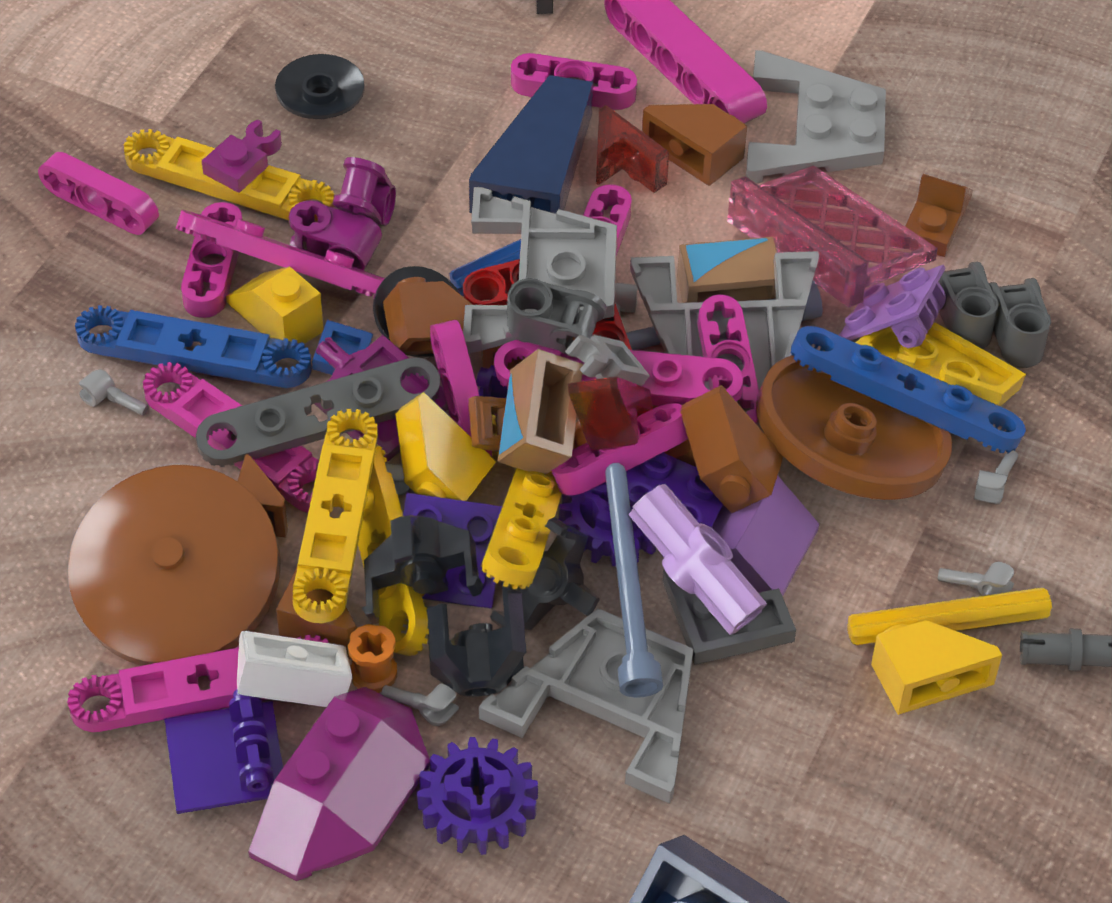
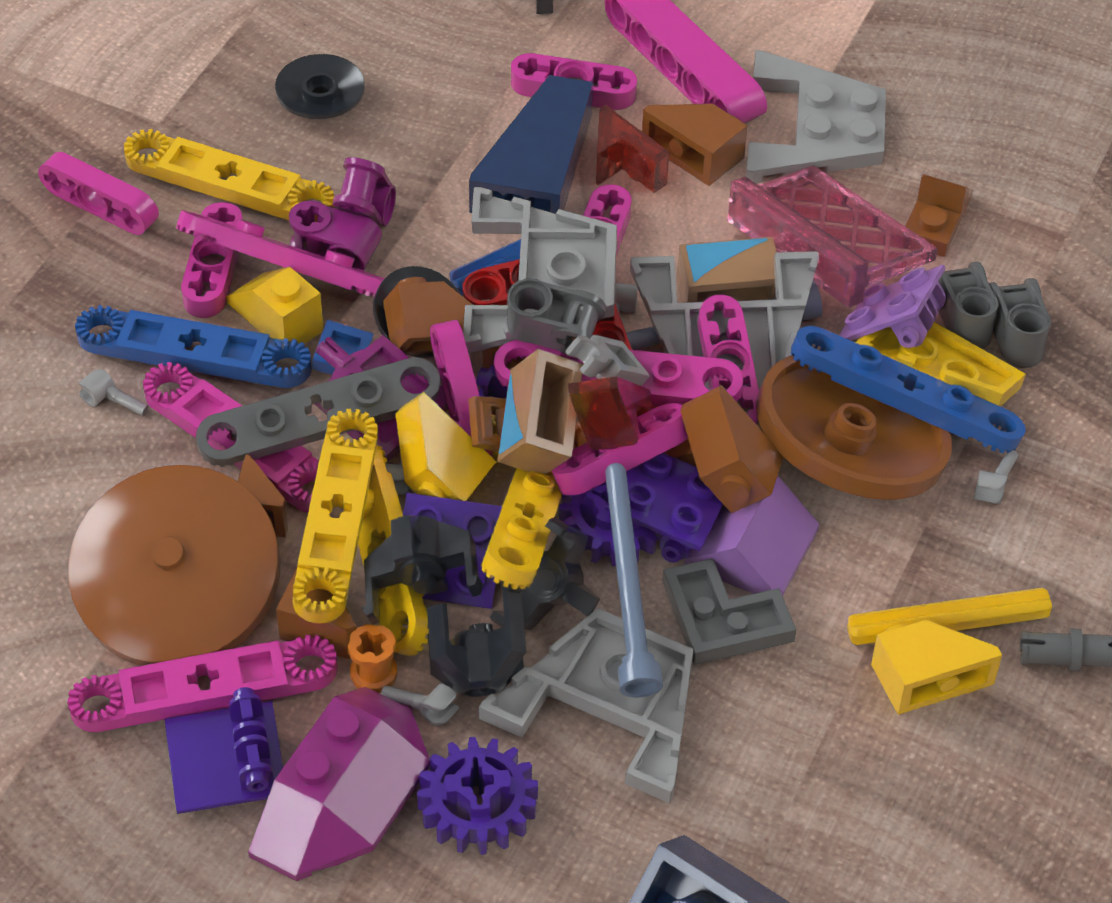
magenta plate [202,120,282,193] -> none
white slope [237,631,352,707] -> none
lavender piece [629,484,767,635] -> none
light grey hand [938,562,1014,596] -> none

